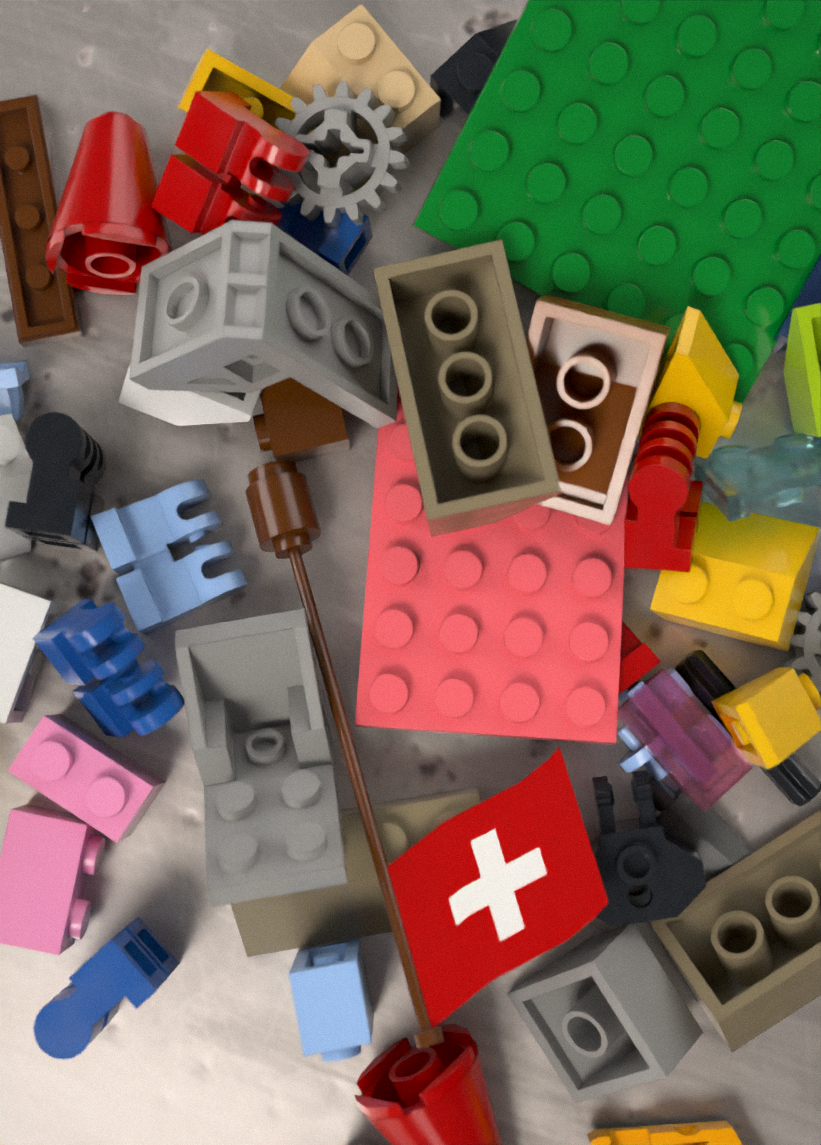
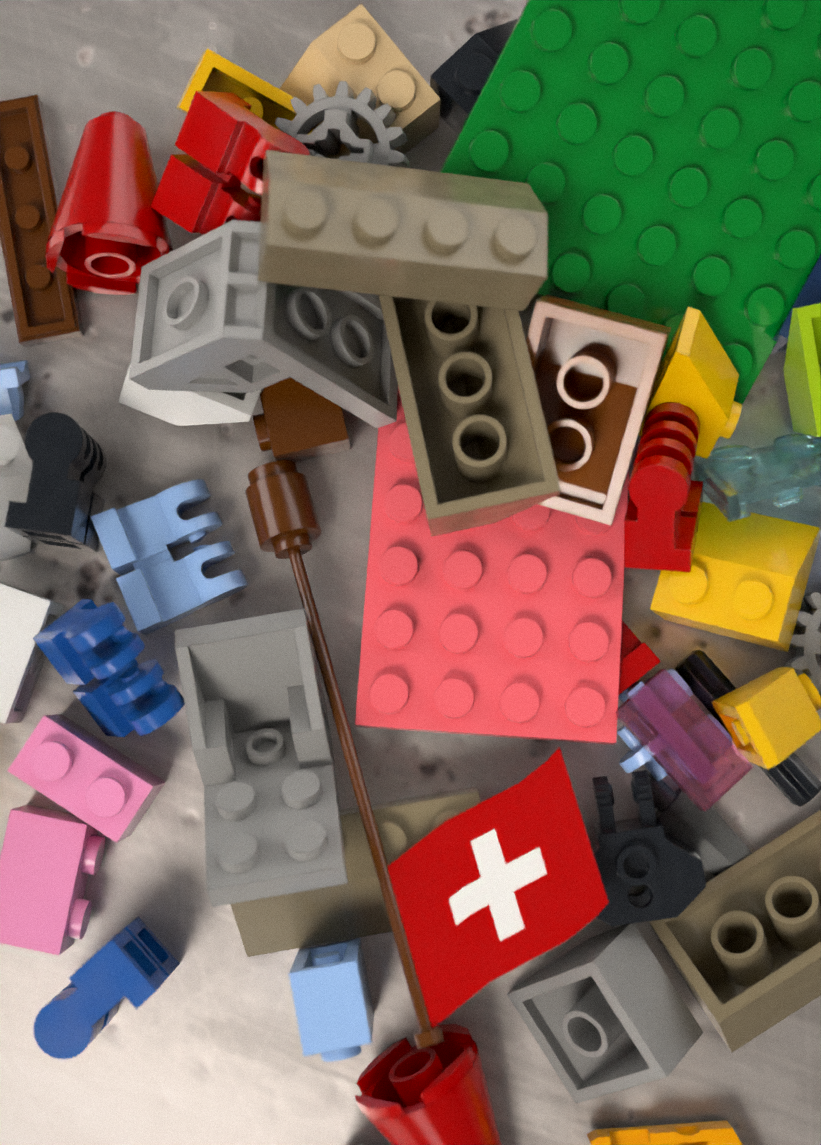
none -> dark tan slope [257,150,547,311]

